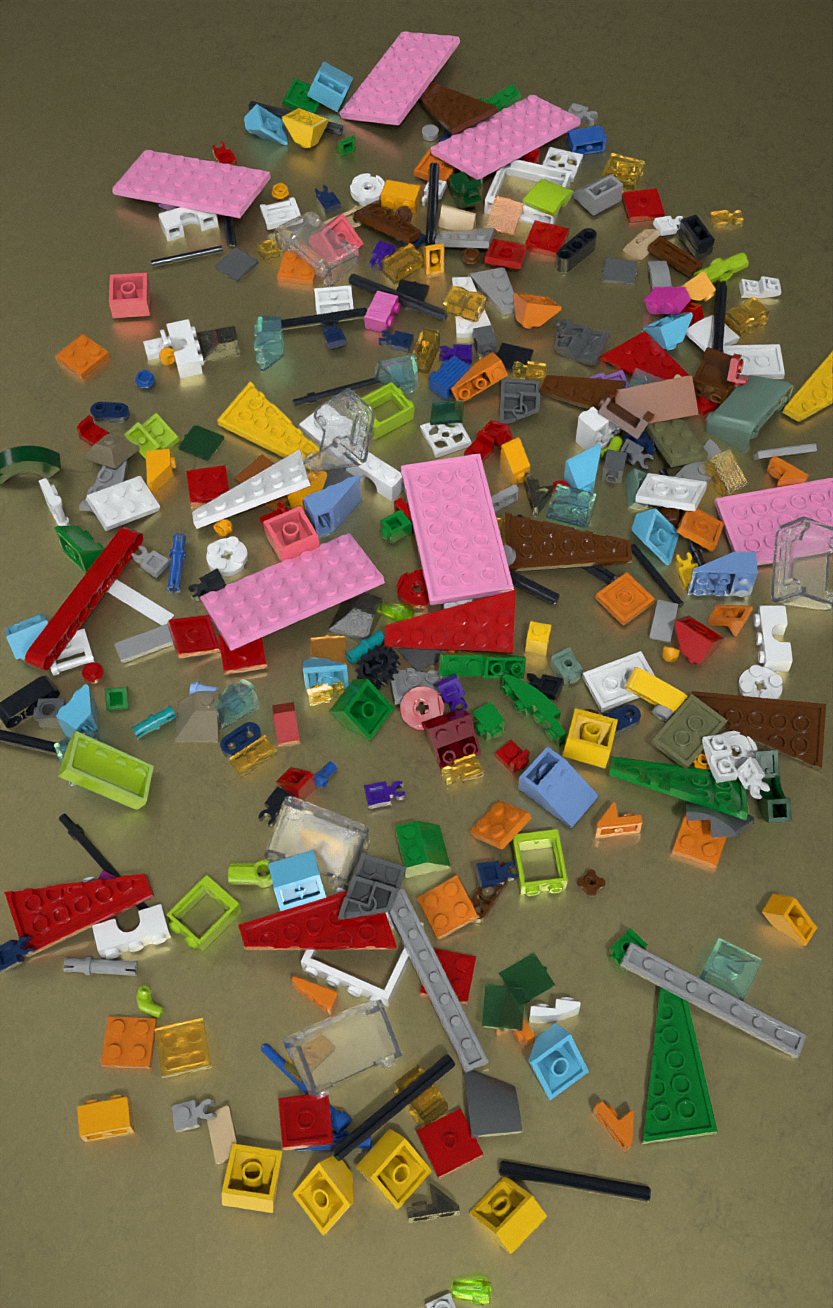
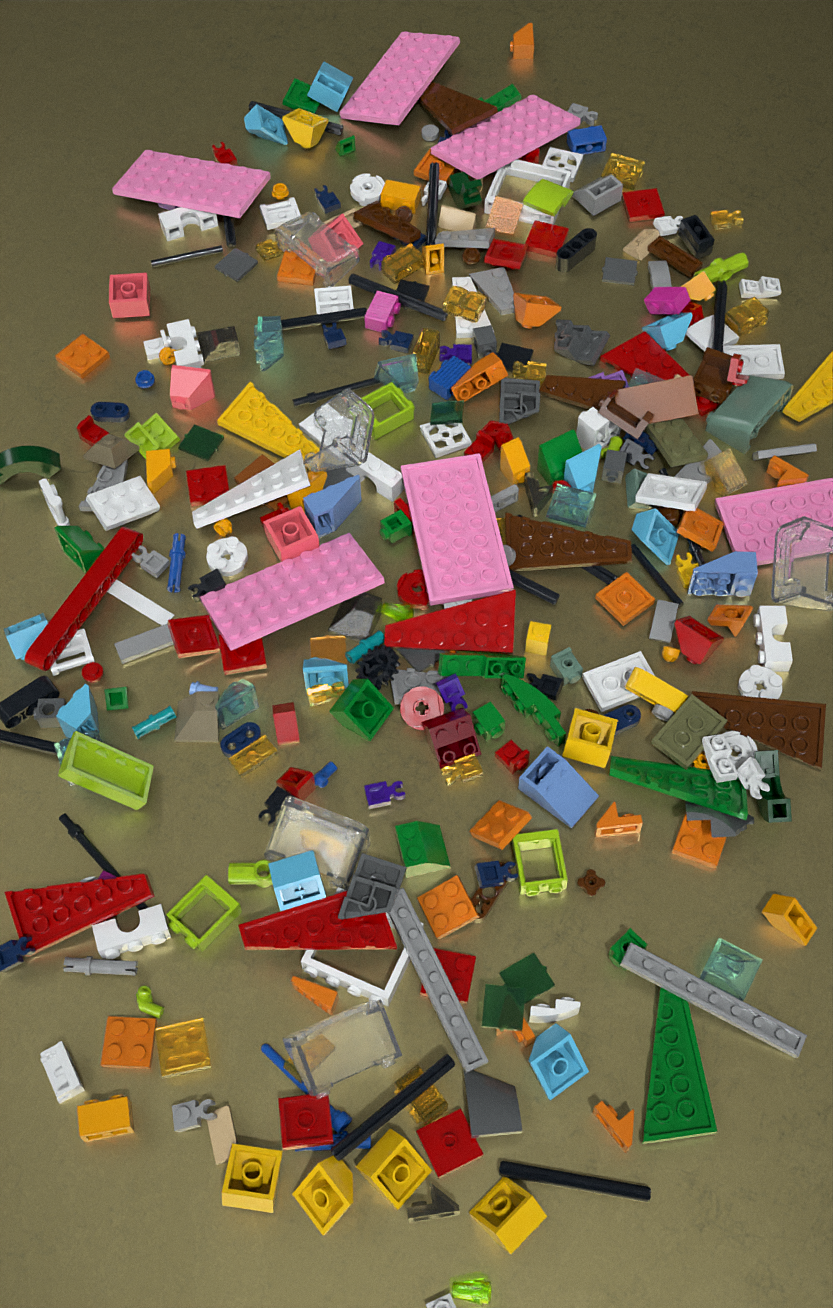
none -> white hinge [40,1041,85,1104]
none -> coral slope [170,365,215,410]
none -> orange slope [510,23,534,59]
none -> green slope [537,429,582,486]

